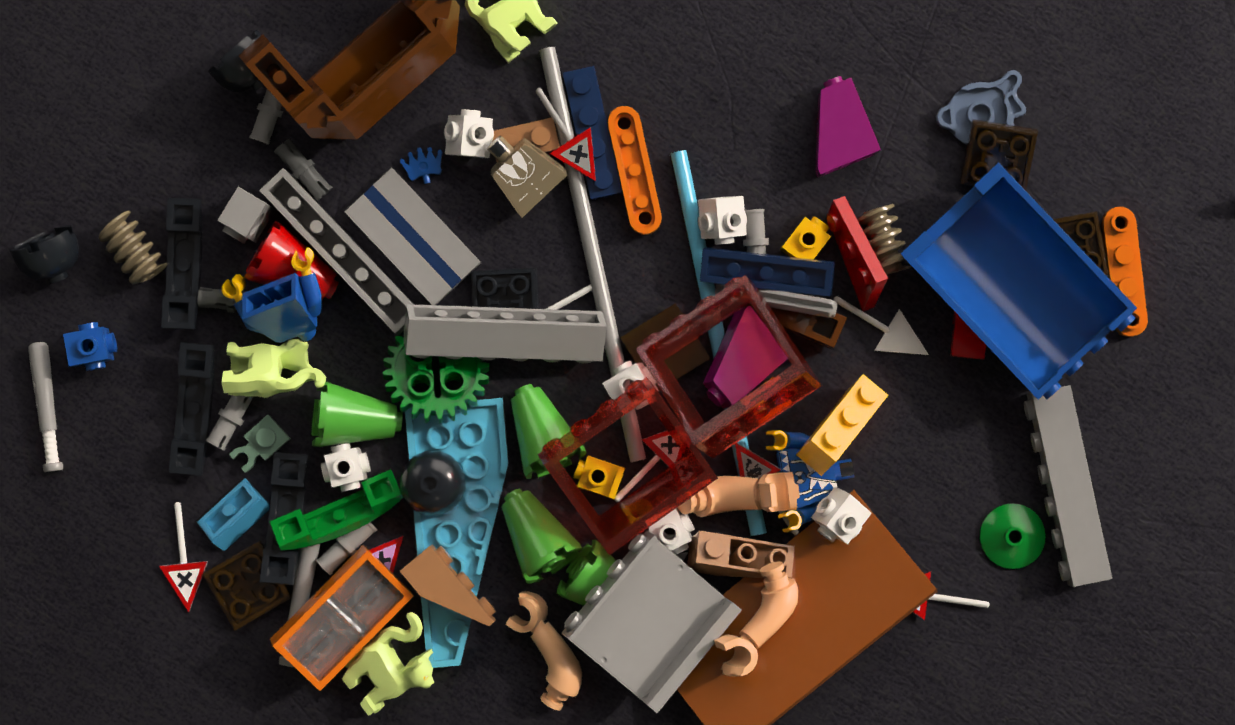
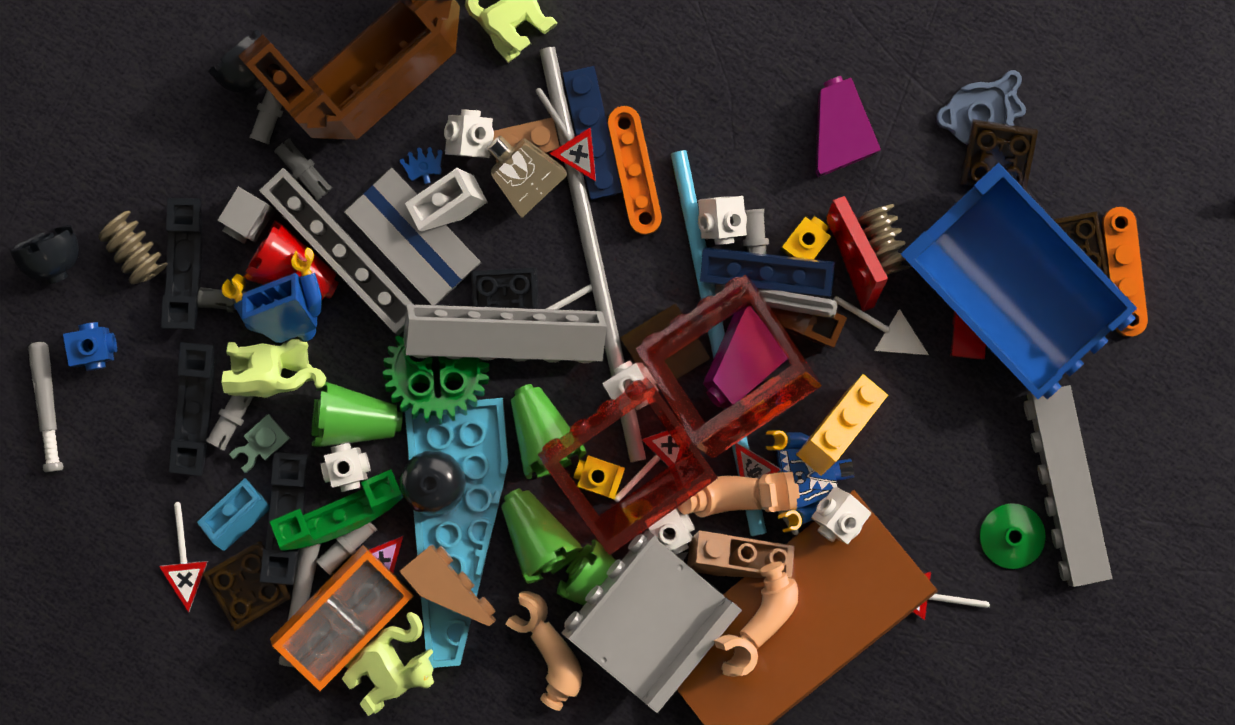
none -> white slope [405,168,487,231]

